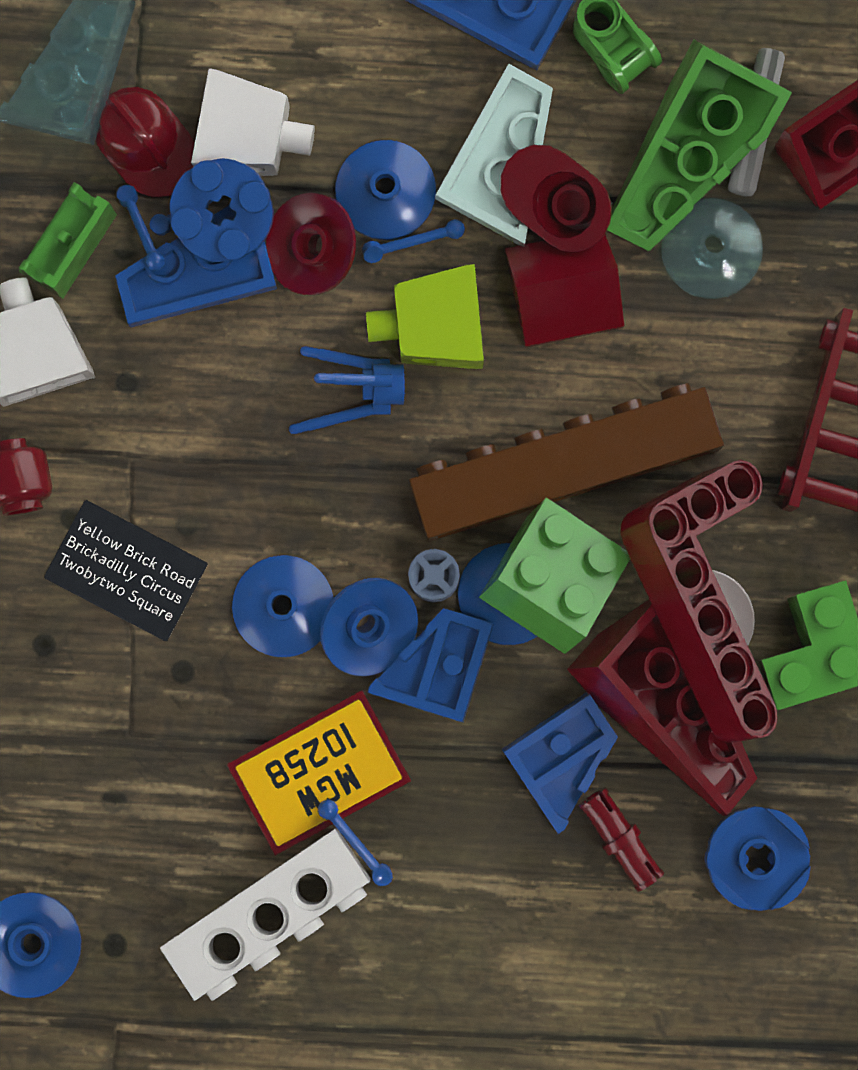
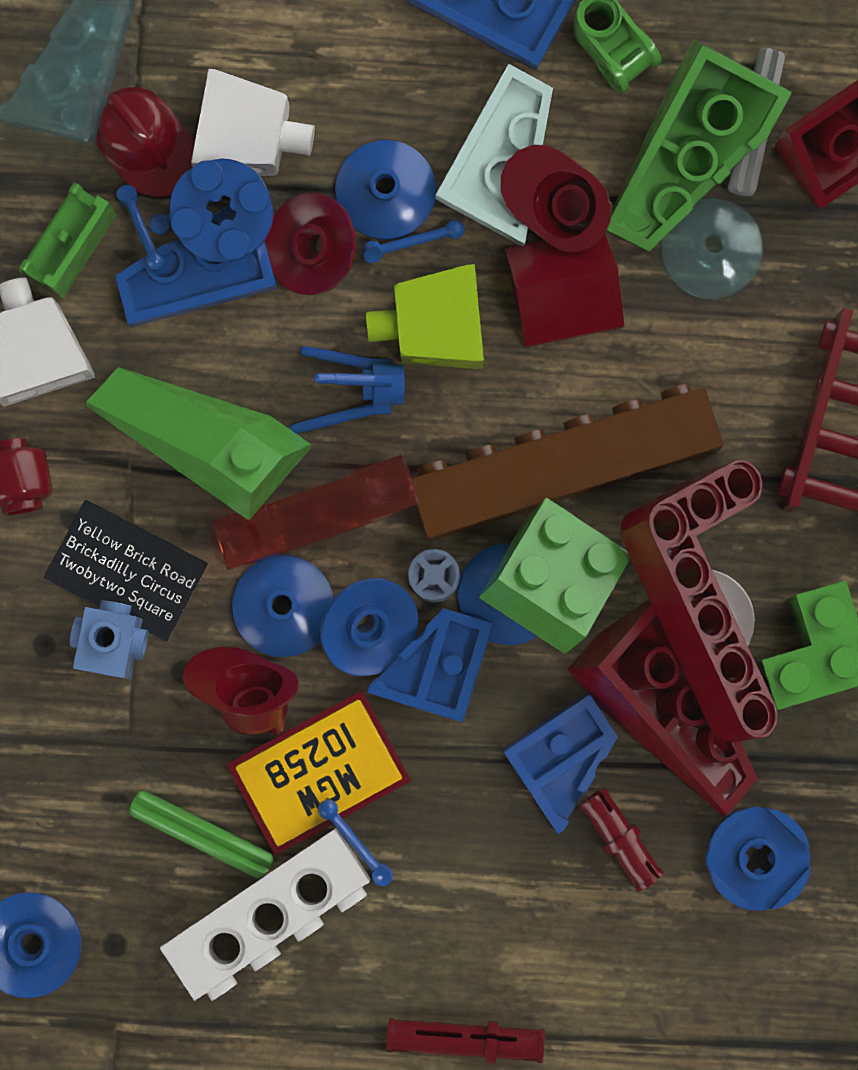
none -> medium blue brick [70,600,148,679]
none -> bright green wedge [86,367,311,520]
none -> bright green axle [129,791,274,879]
none -> dark red piece [183,647,299,735]
none -> clear red slope [212,455,420,570]
none -> dark red pin [386,1018,545,1064]

